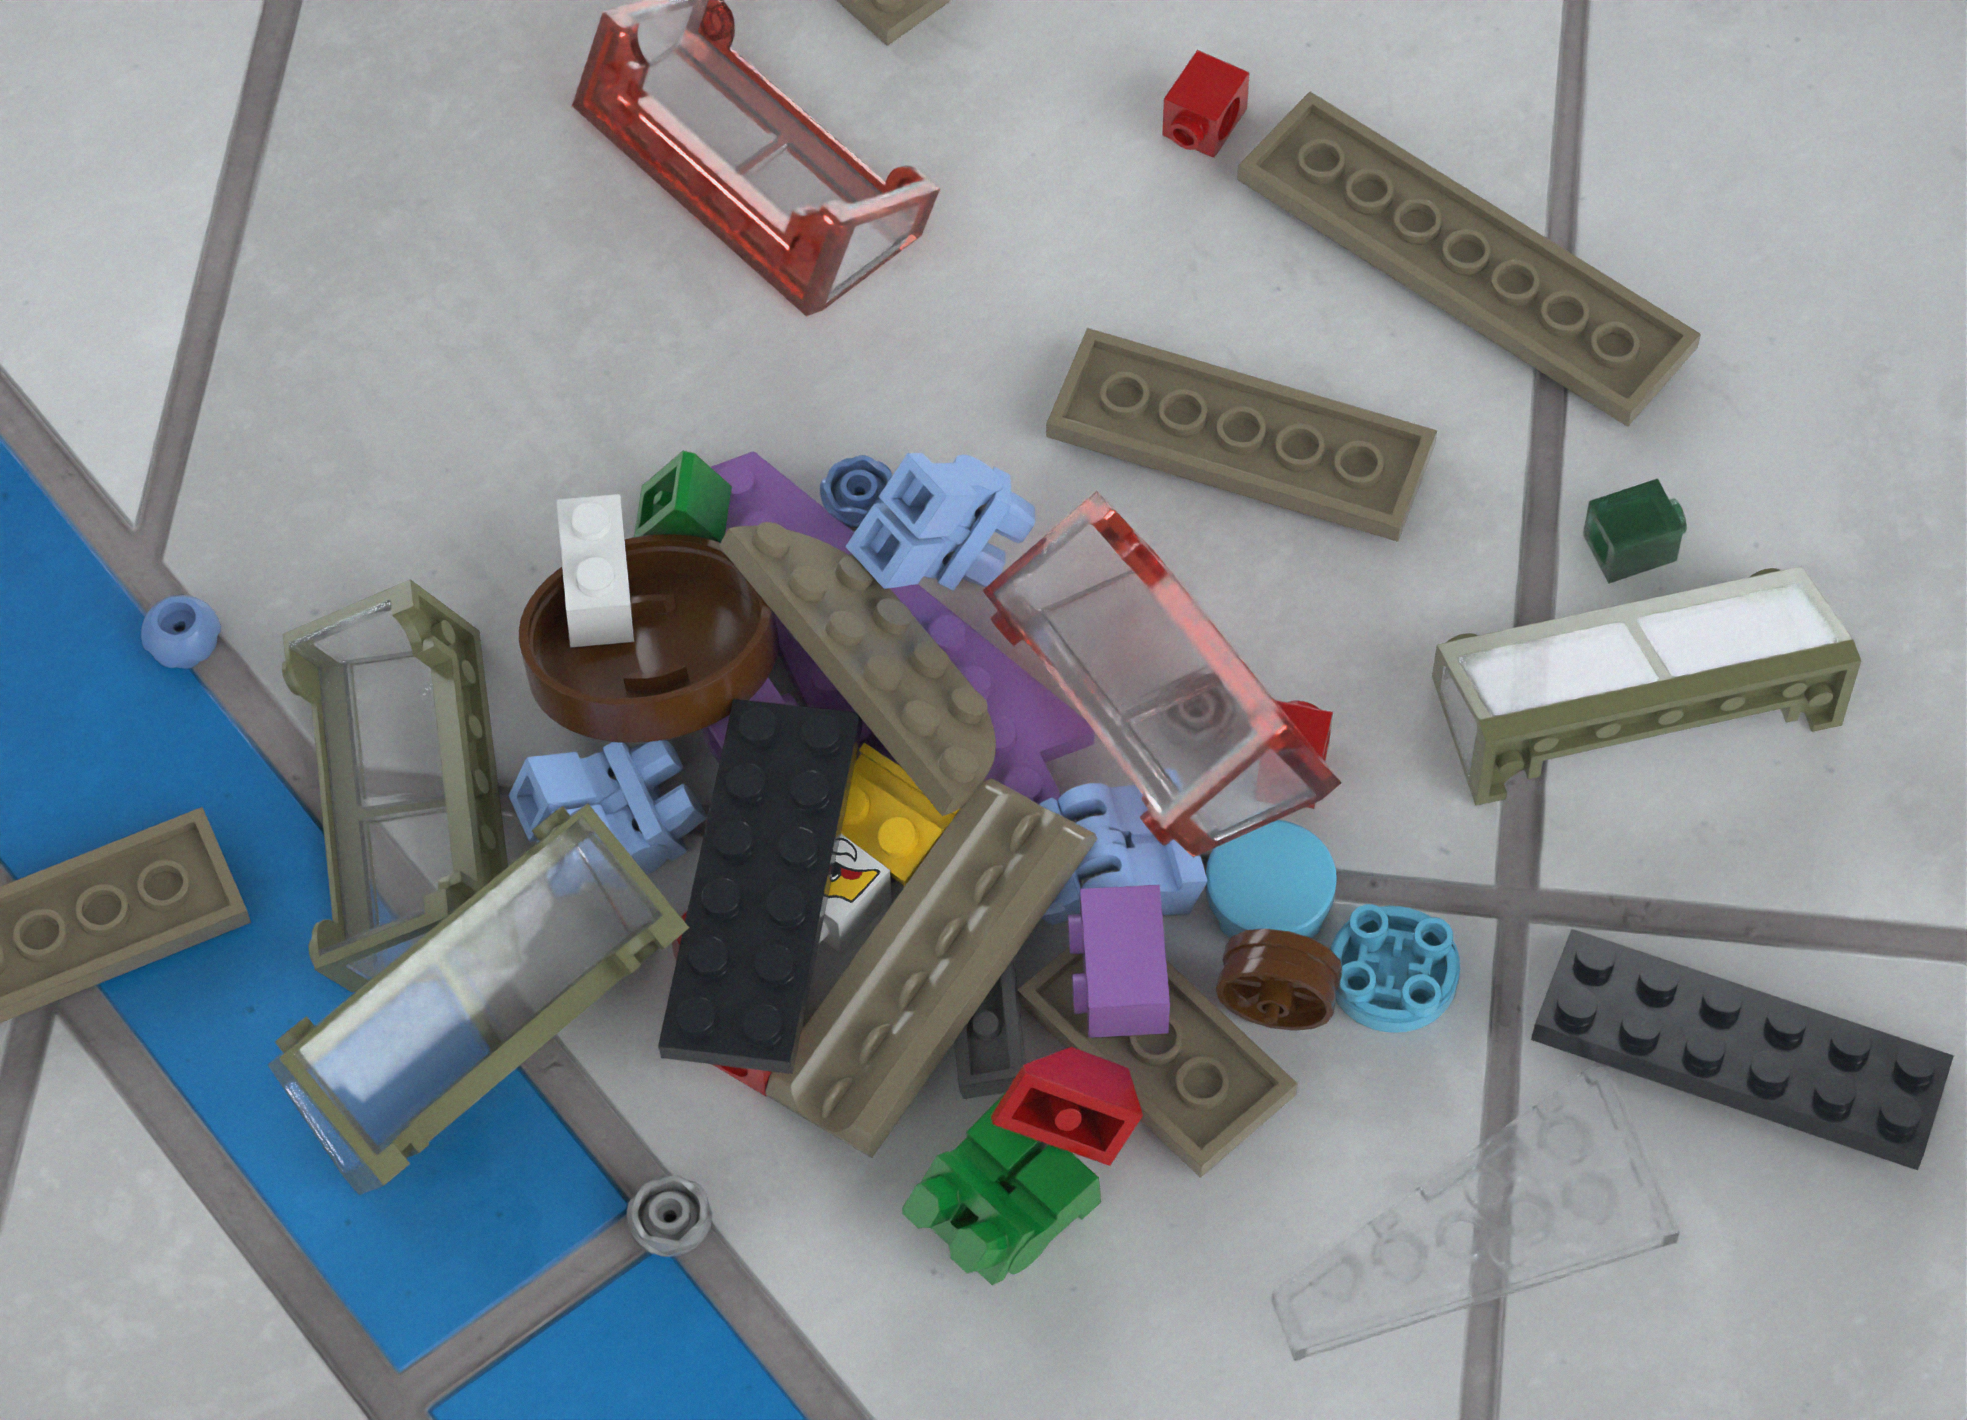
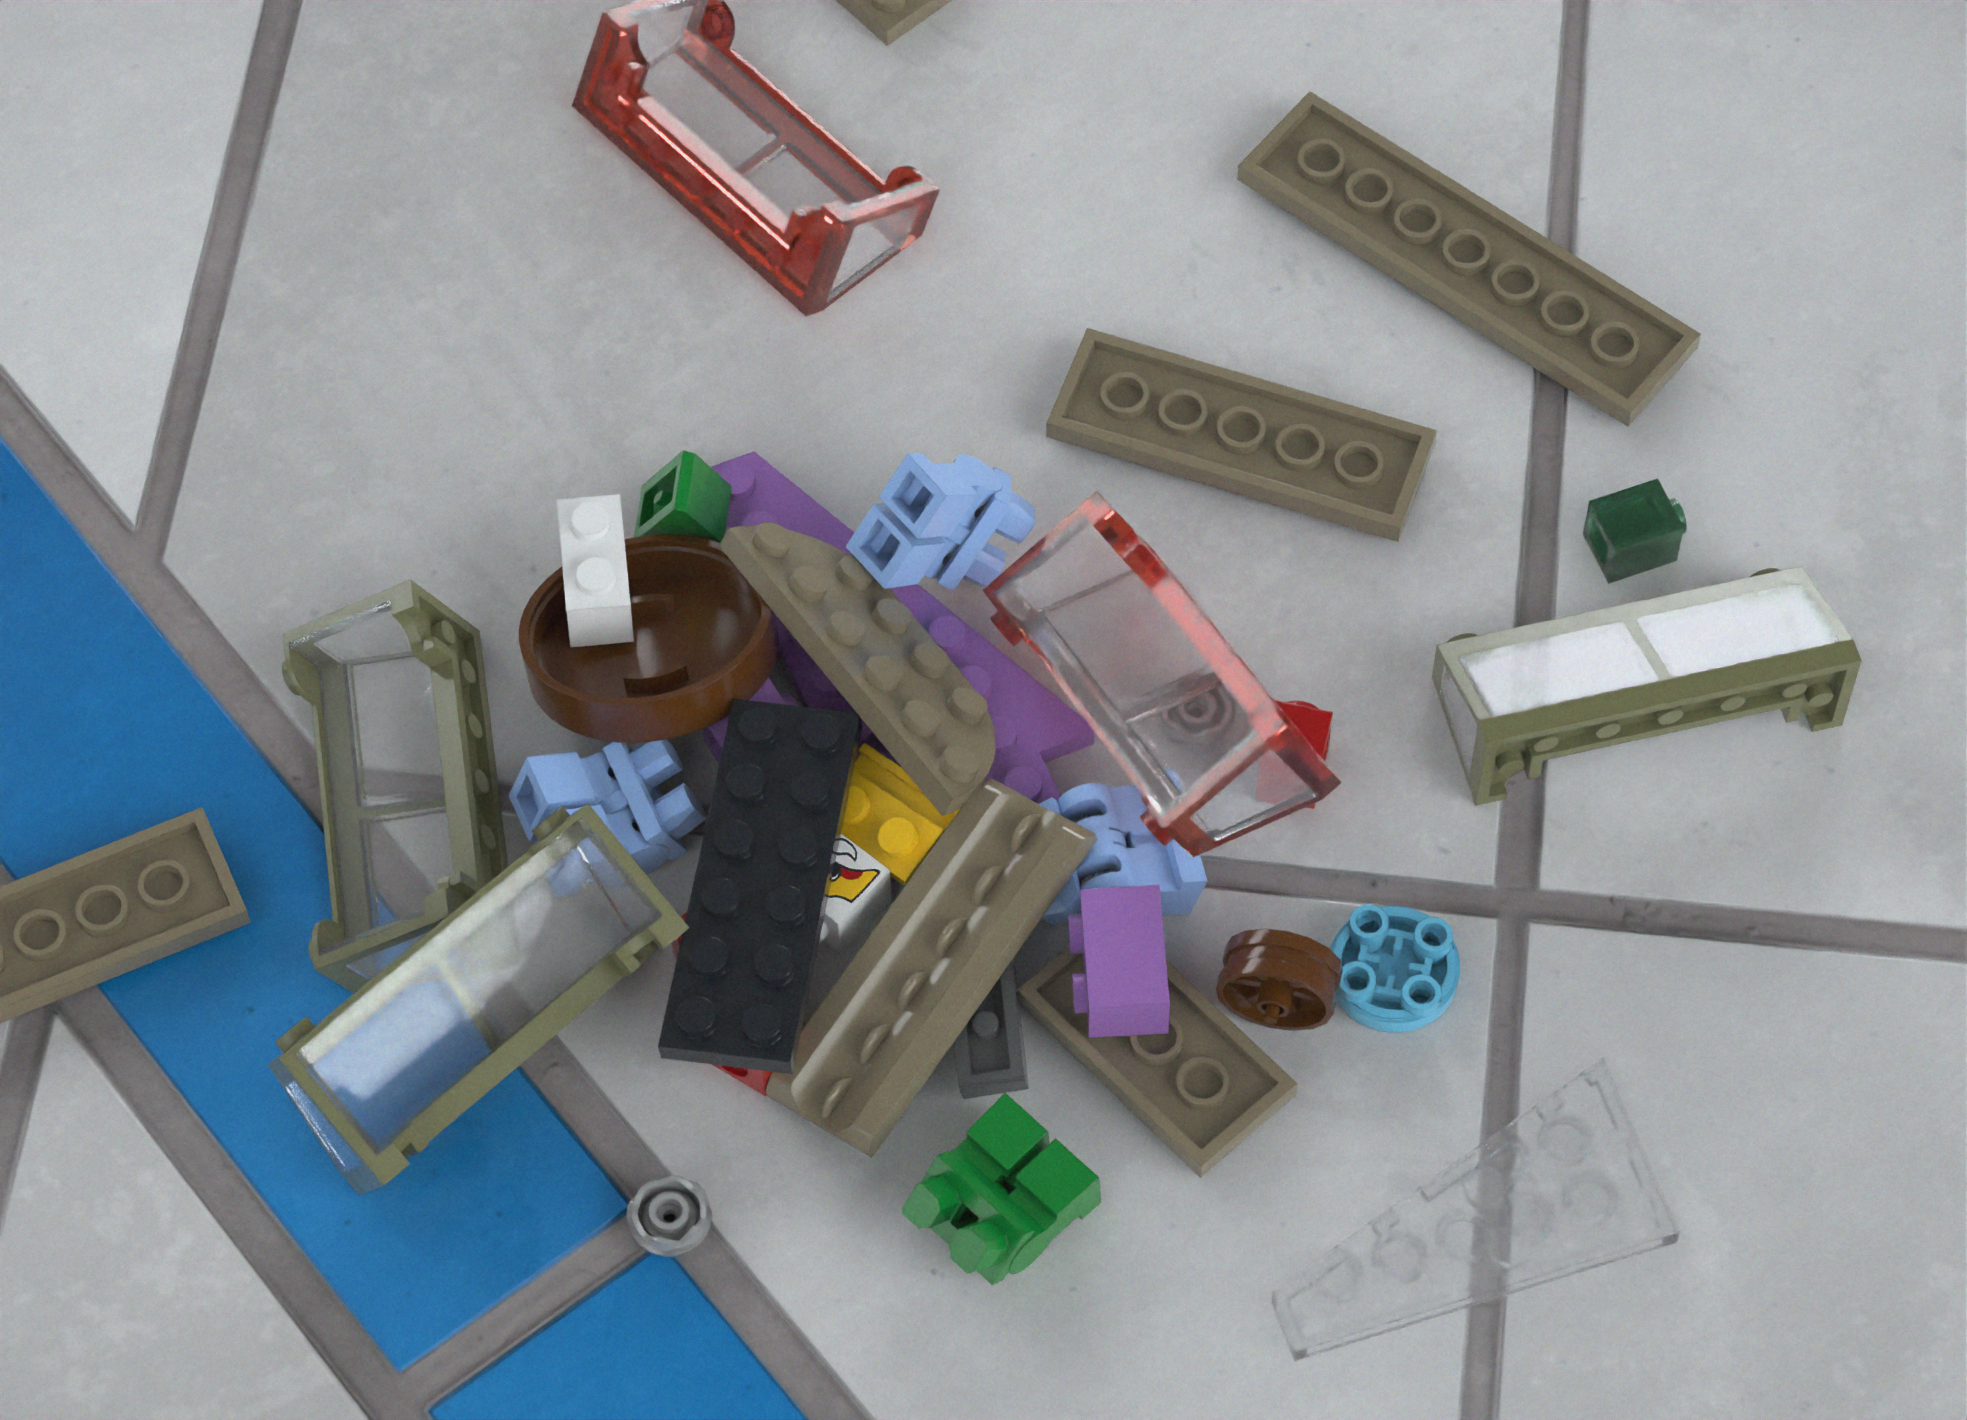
medium blue plate [141,595,221,669] -> none
medium blue plate [820,455,892,528] -> none
red slope [991,1047,1143,1166] -> none
red brick [1162,50,1250,158] -> none
medium azure tile [1205,819,1337,938] -> none
black plate [1531,929,1954,1170] -> none

